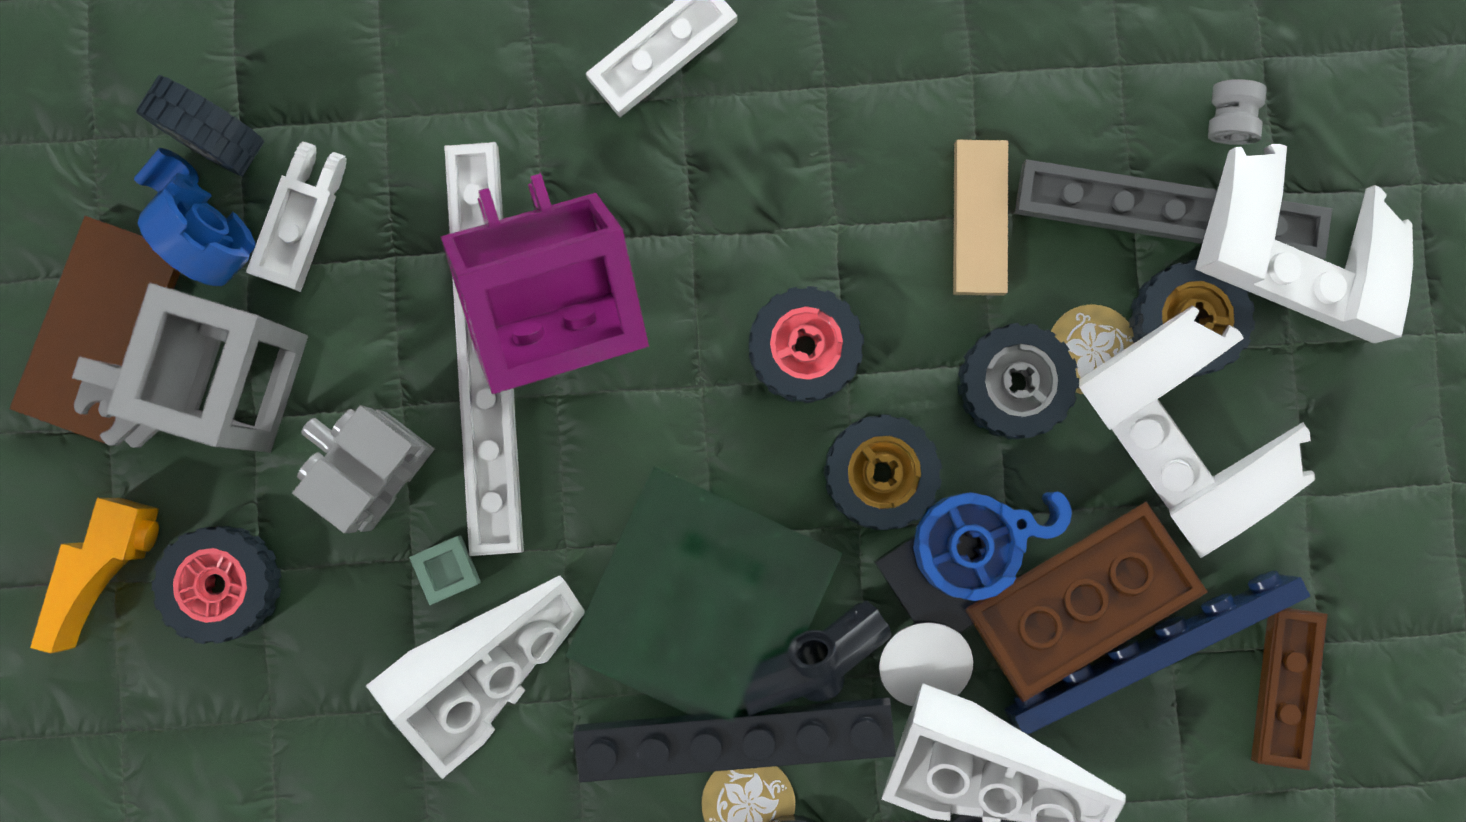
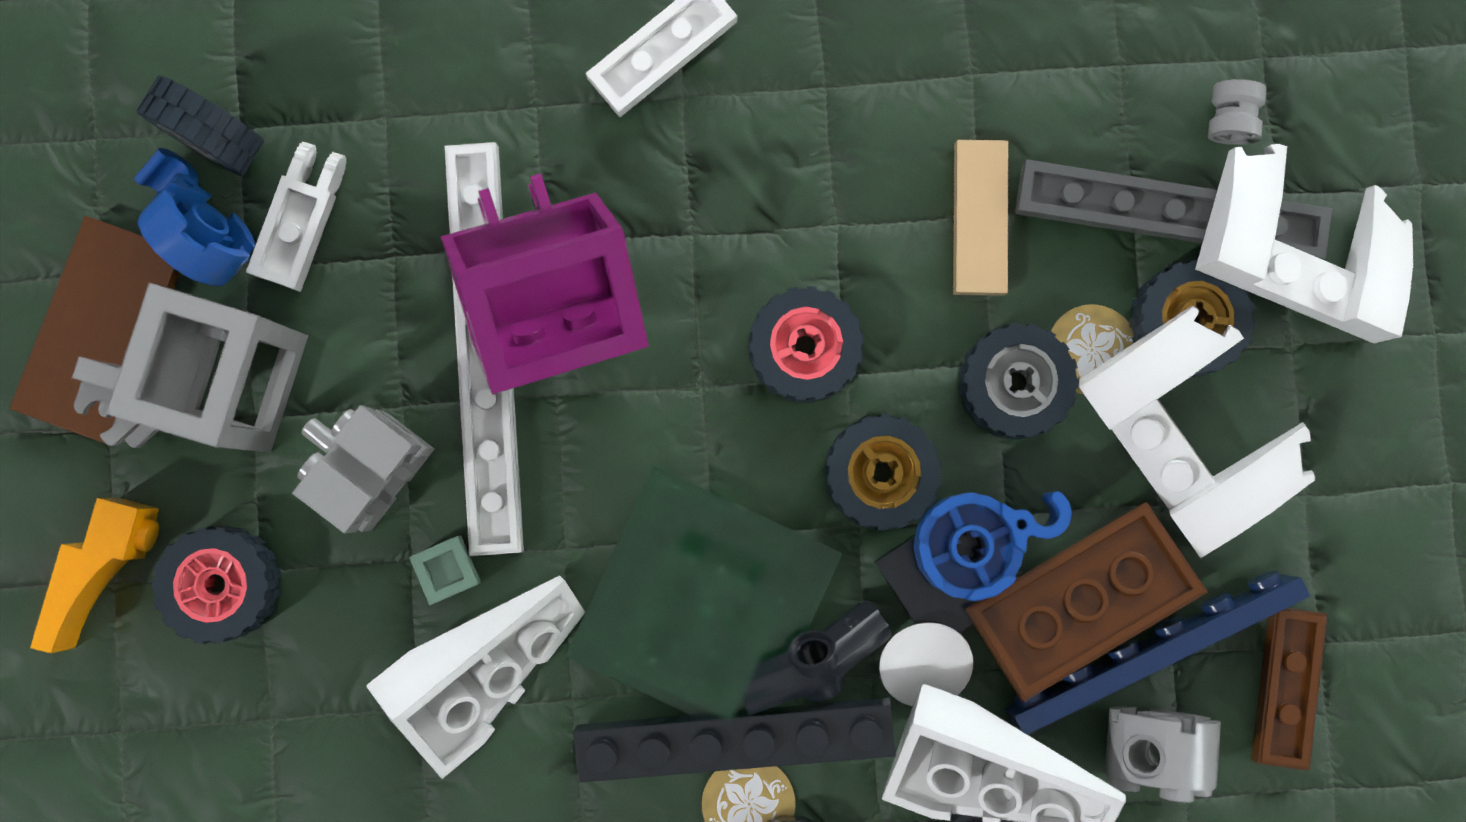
none -> light grey brick [1105,706,1221,802]

